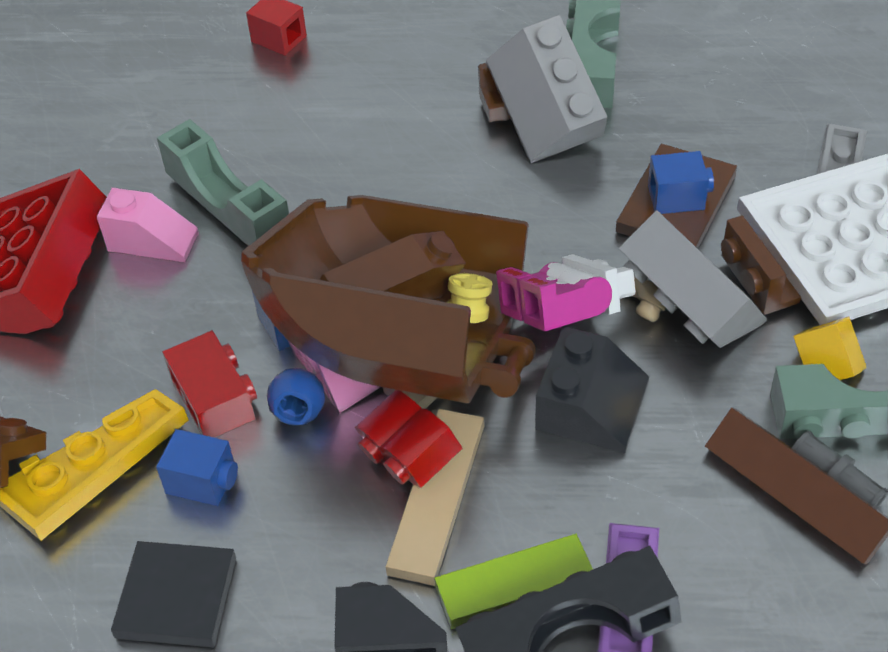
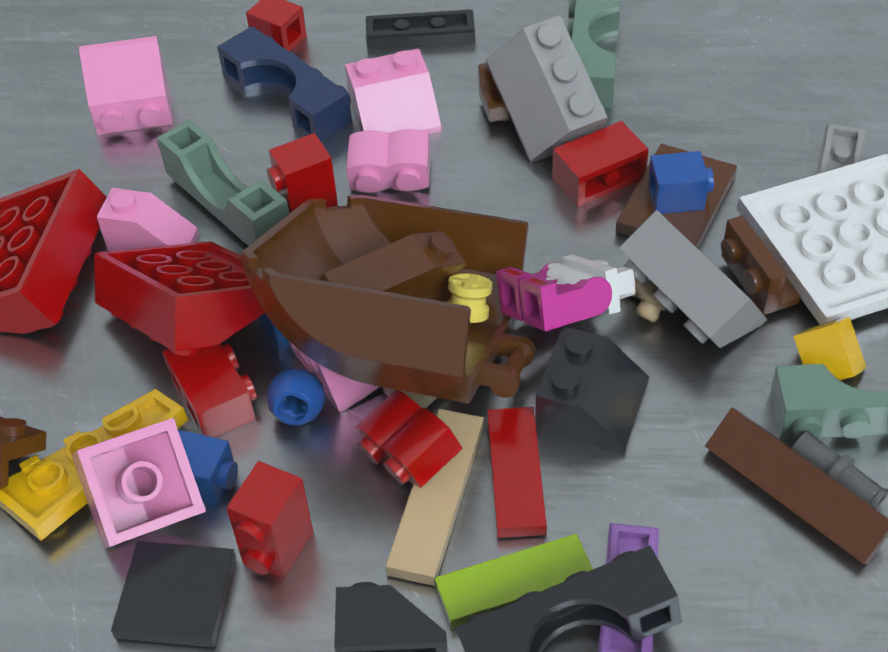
none -> bright pink slope [72,418,206,548]
none -> bright pink slope [79,36,173,135]
none -> red slope [95,241,265,356]
none -> dark blue arch [217,26,352,142]
none -> red brick [226,461,314,579]
none -> red brick [267,133,338,214]
none -> bright pink slope [345,48,442,134]
none -> bright pink brick [346,129,431,193]
none -> black tile [366,9,475,49]
none -> red tile [487,407,547,538]
none -> red brick [552,121,649,207]

